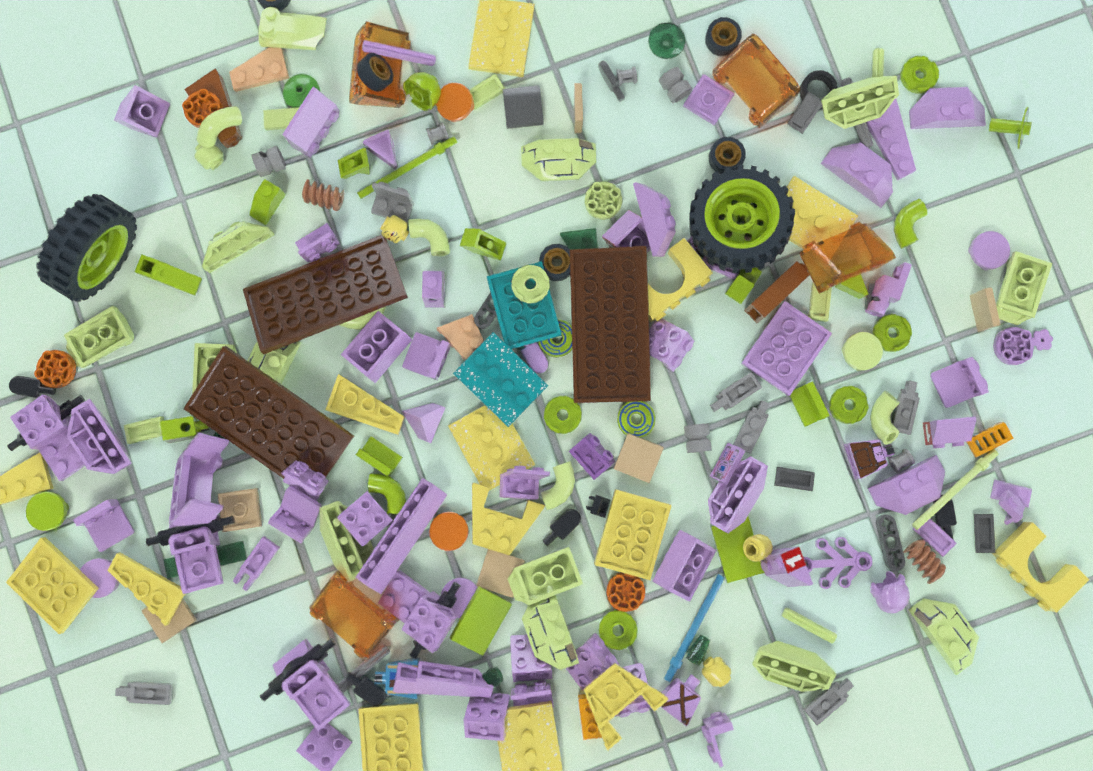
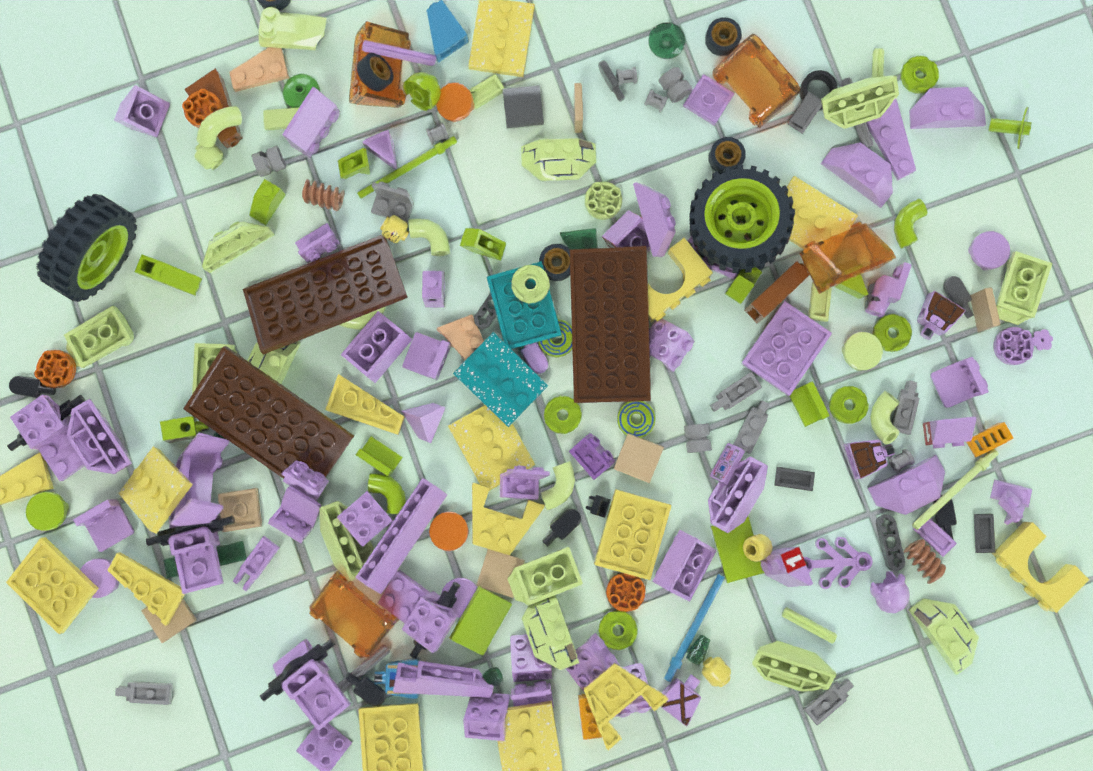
yellowish green tile [123,416,164,444] -> none
lavender bracket [701,712,734,768] -> none
none -> light yellow plate [118,446,193,534]
none -> dark azure slope [427,0,469,63]
none -> light grey bush [644,89,668,113]
none -> torso [917,291,966,340]
none -> dark grey piece [943,276,974,319]

